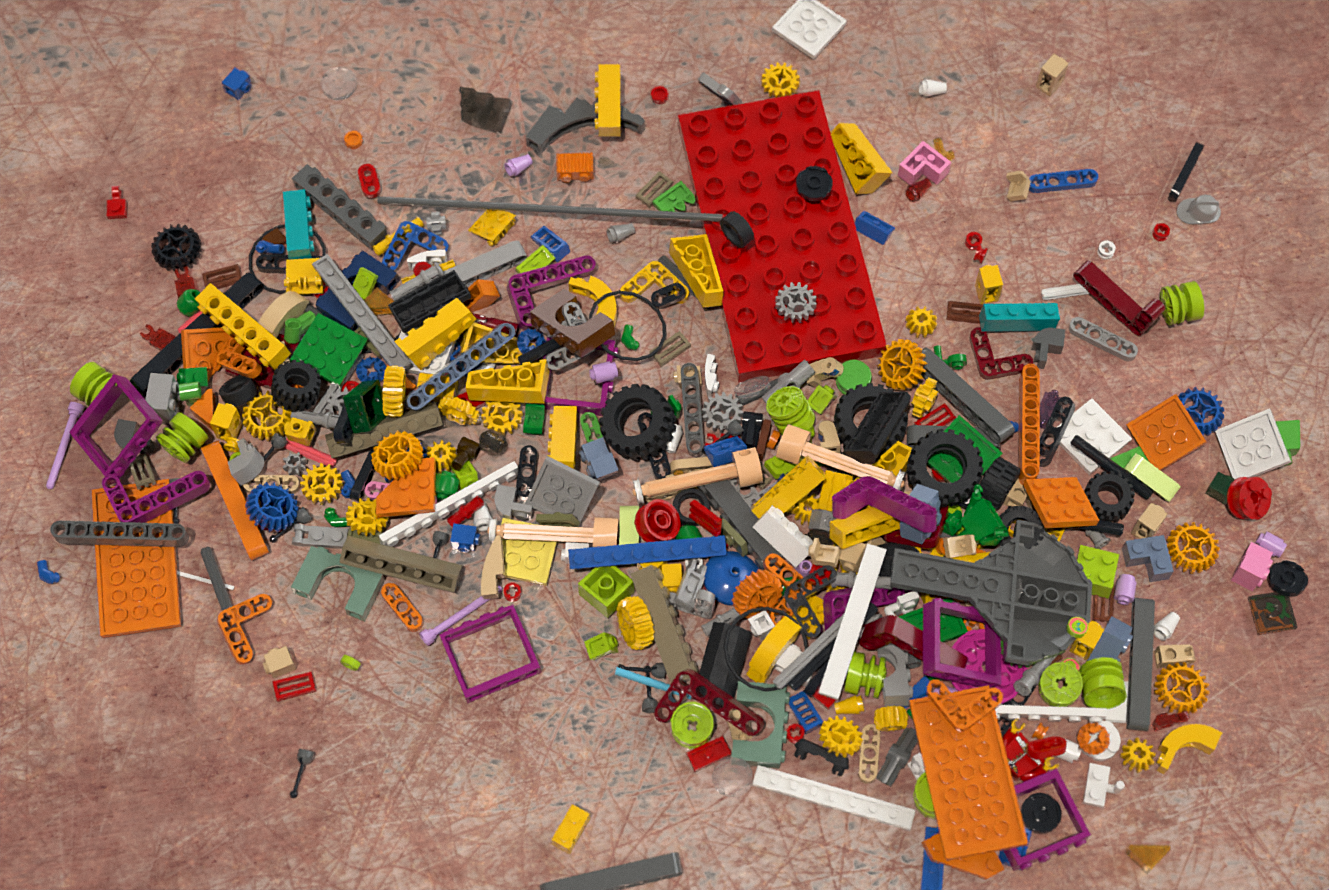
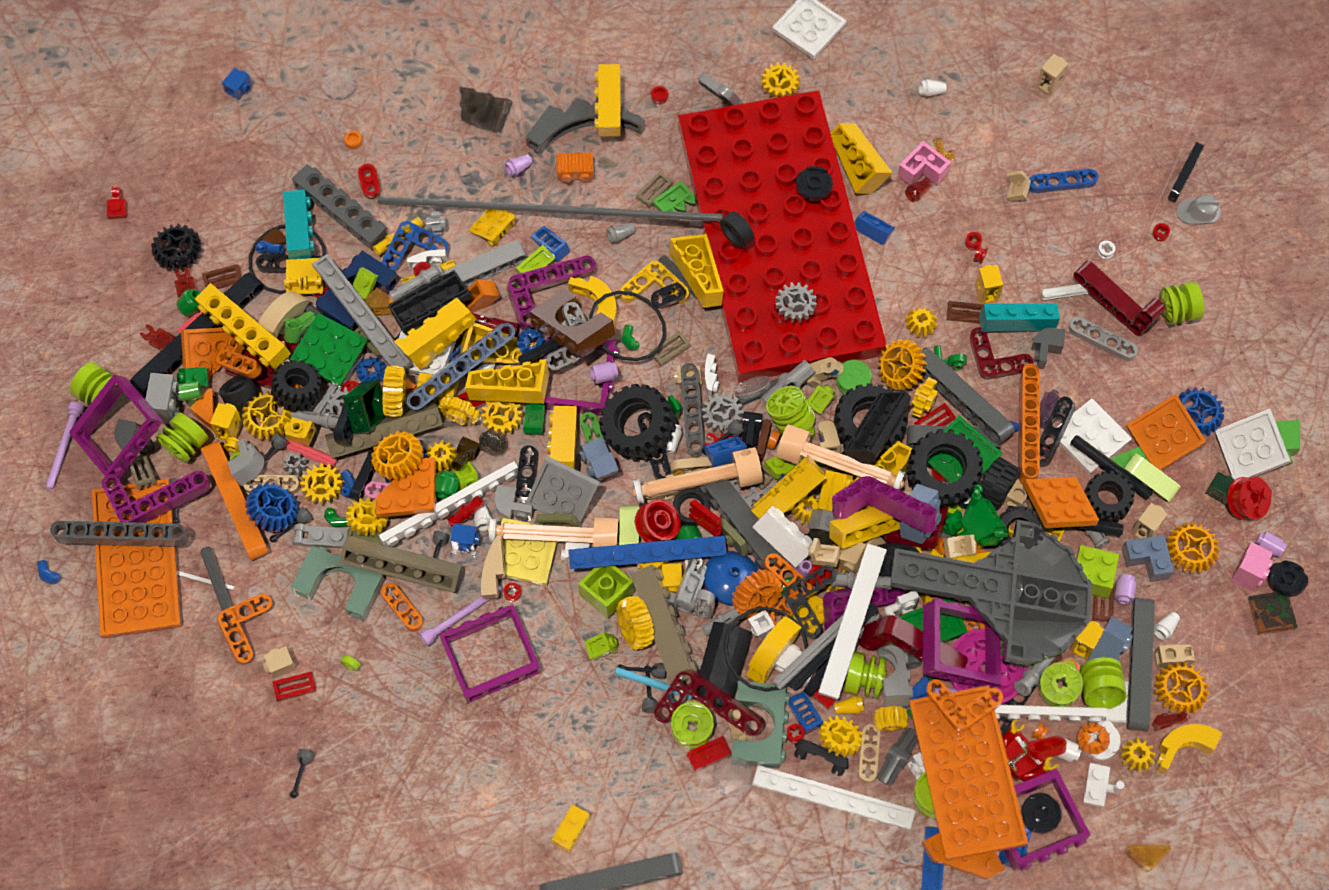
lime tile [1066,617,1088,638] -> none

